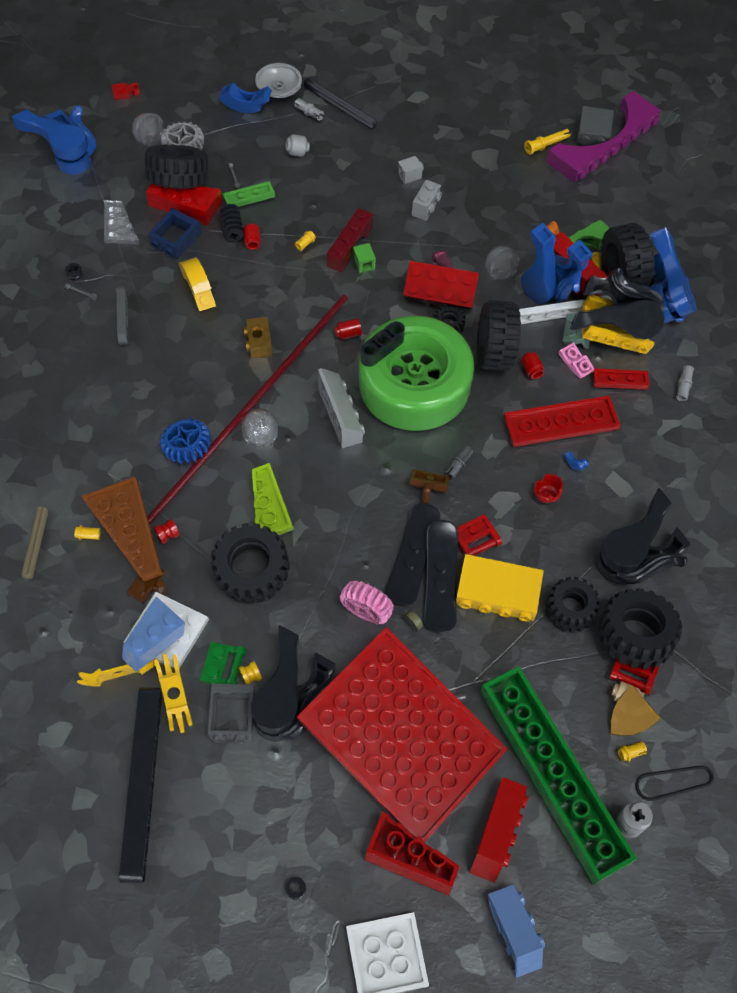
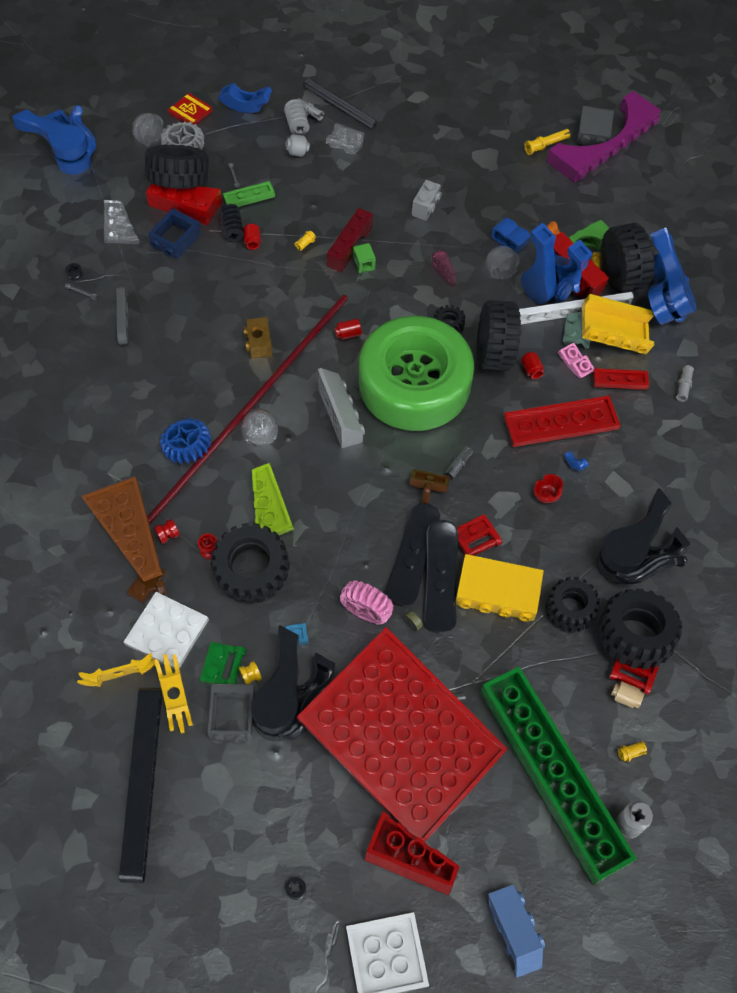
dark tan axle [21,506,48,579] -> none
yellow pin [75,525,101,541] -> none
red plate [111,83,140,100] -> none
medium blue wedge [122,597,185,672] -> none
yellow arch [179,257,216,311] -> none
light grey dish [255,63,302,98] -> none
black beam [361,321,405,367] -> none
light grey brick [397,156,424,184] -> none
red brick [403,261,479,310] -> none
red wedge [469,777,529,883] -> none
black animal [569,268,665,340] -> none
pearl gold shield [611,685,661,736] -> none
black piece [636,766,714,801] -> none
none -> red tile [168,93,212,125]
none -> red wheel [198,533,217,559]
none -> light grey piece [284,99,310,135]
none -> dark azure tile [285,623,308,646]
none -> clear bracket [326,123,364,154]
none -> blue brick [491,217,531,254]

